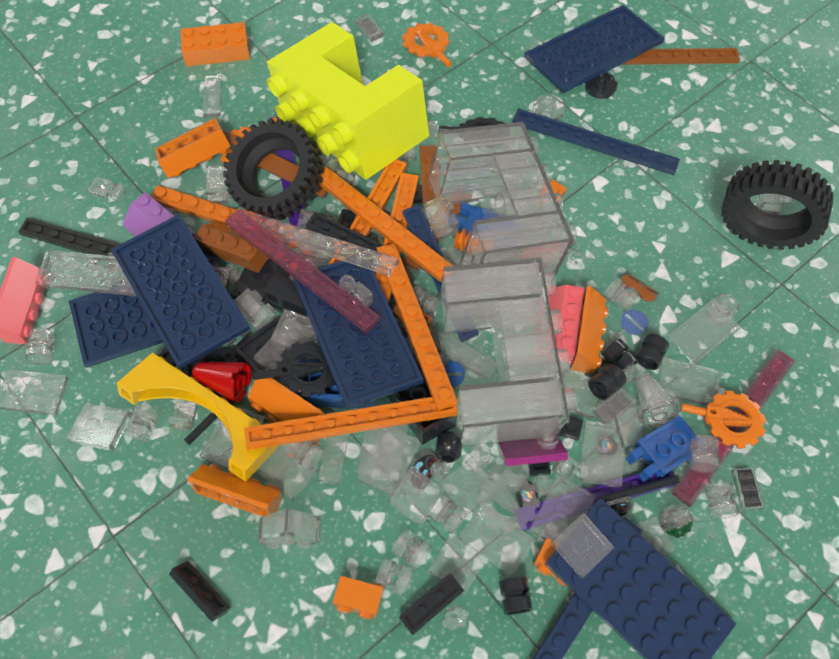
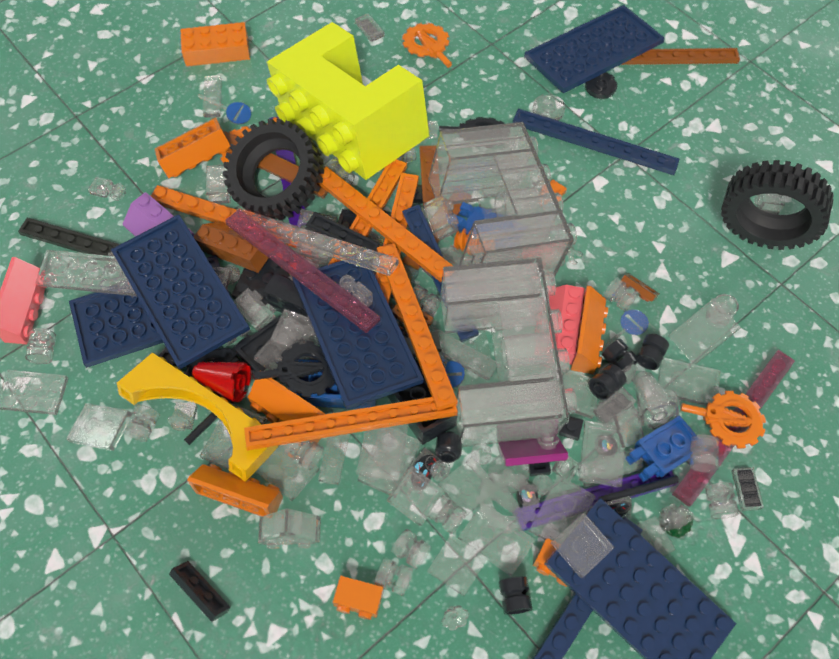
black plate [399,573,465,636] -> none
none -> blue piece [198,94,251,125]

